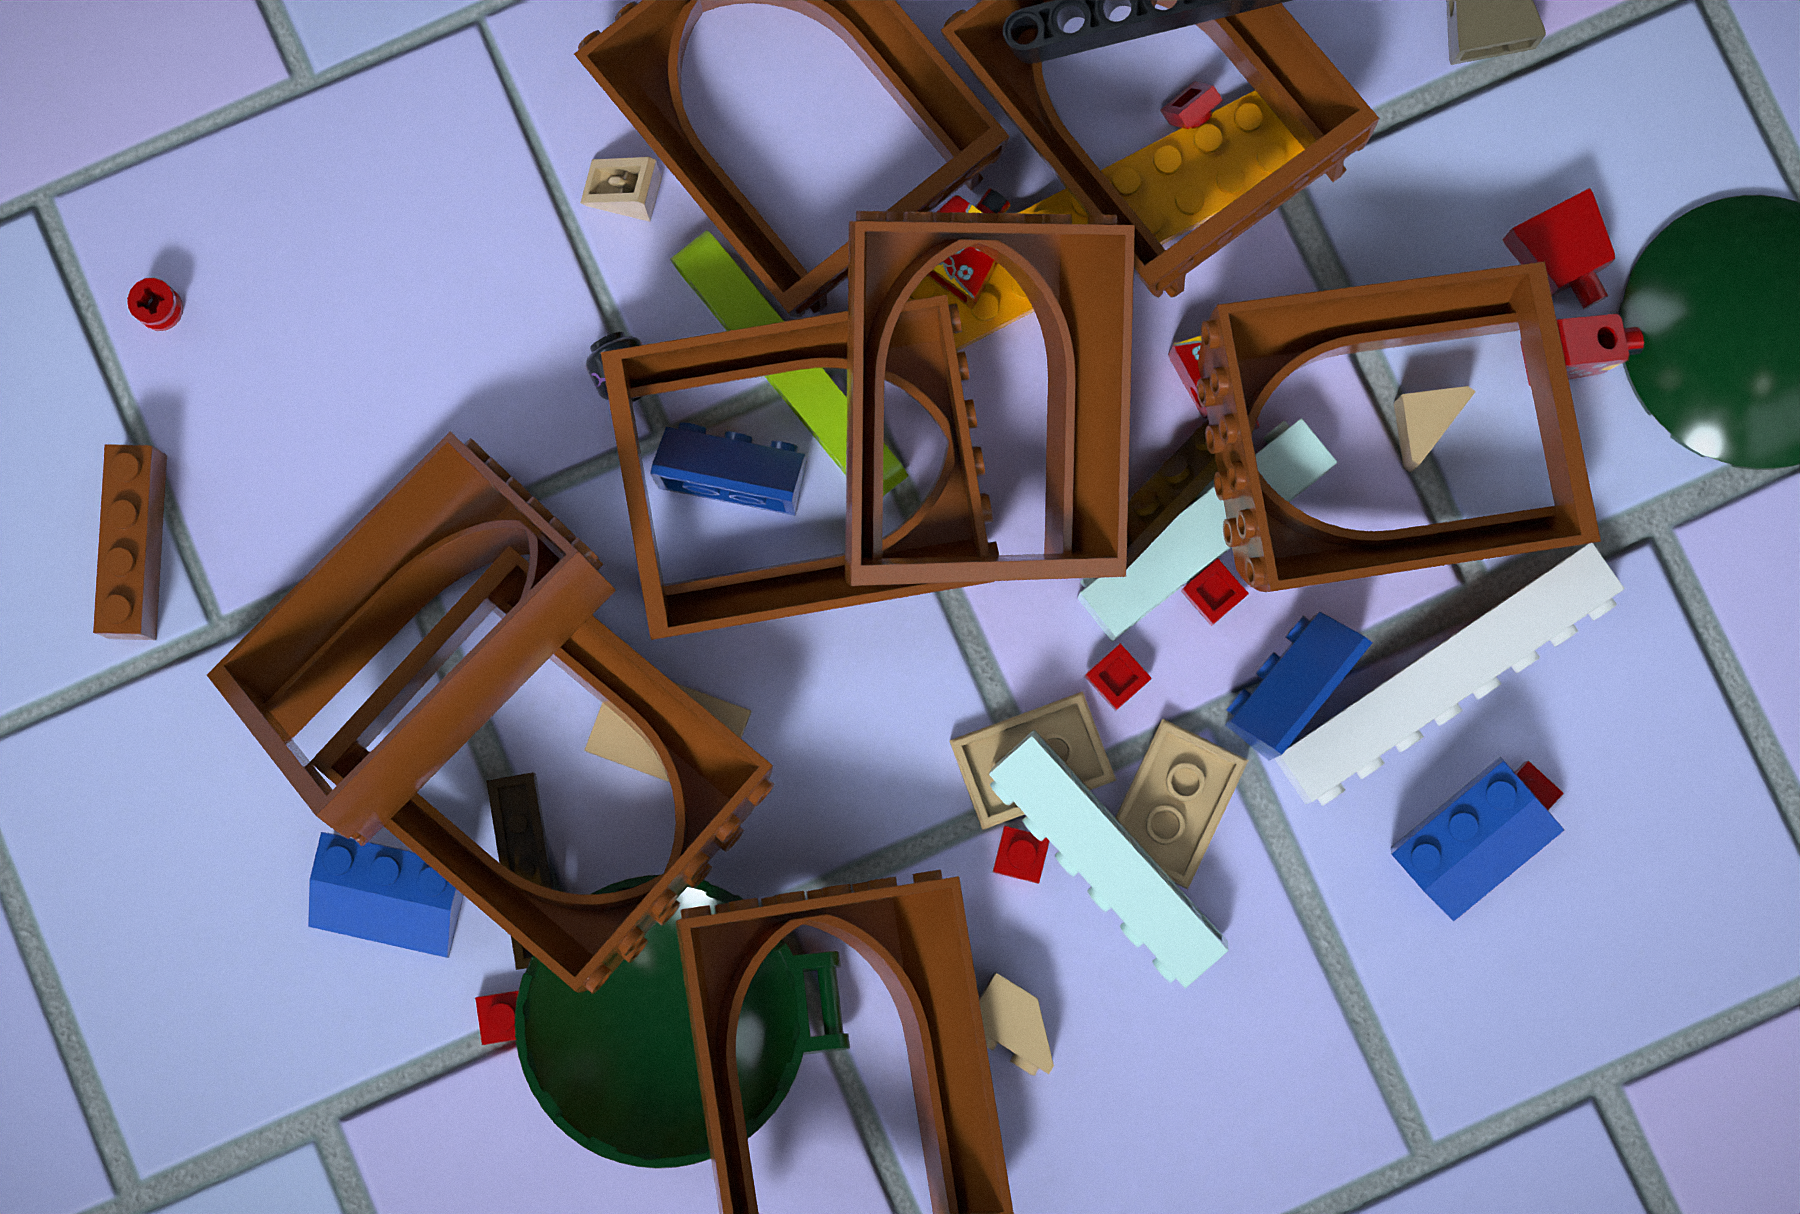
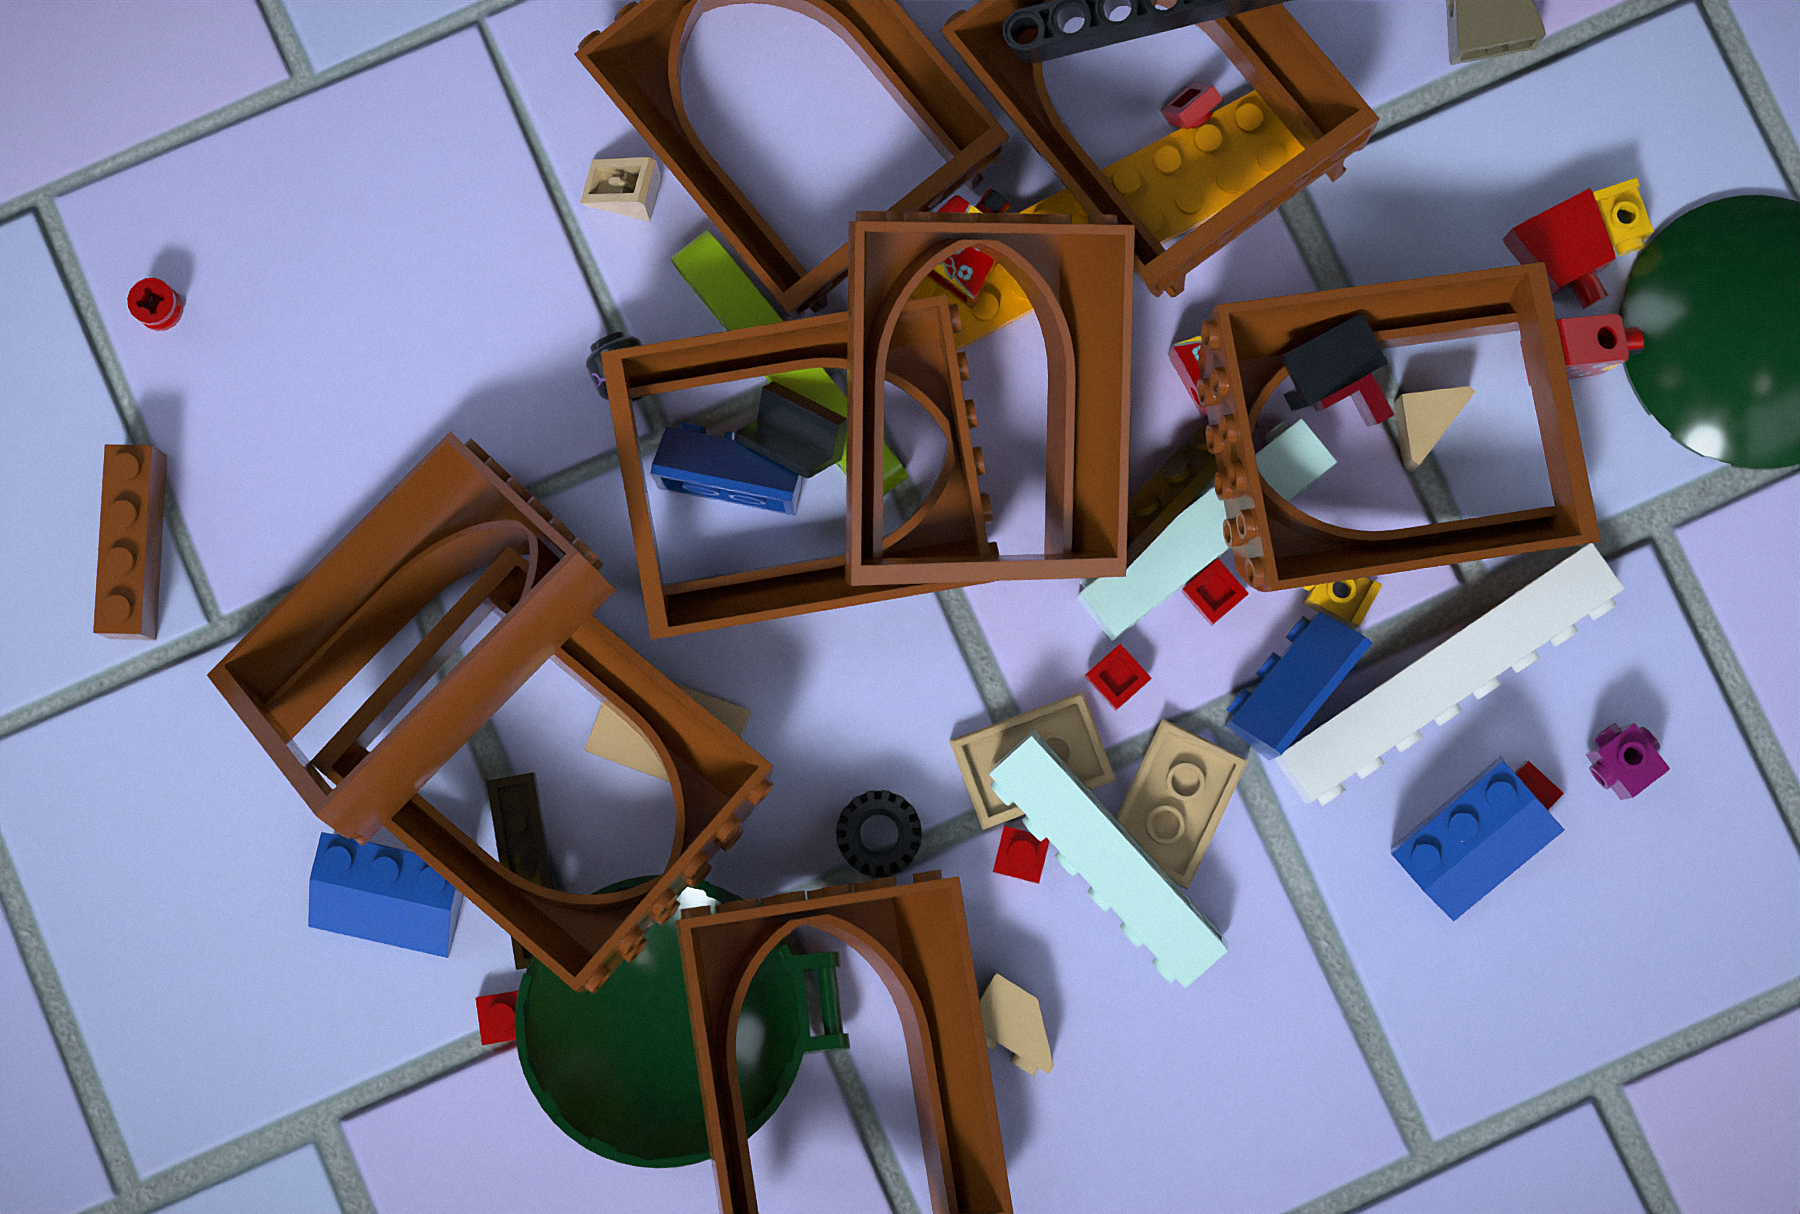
none -> black panel [735,381,847,478]
none -> black tyre [836,790,922,877]
none -> black panel [1281,314,1388,411]
none -> yellow brick [1302,577,1382,630]
none -> dark red panel [1313,373,1394,427]
none -> magenta brick [1585,723,1670,800]
none -> yellow brick [1593,177,1654,257]

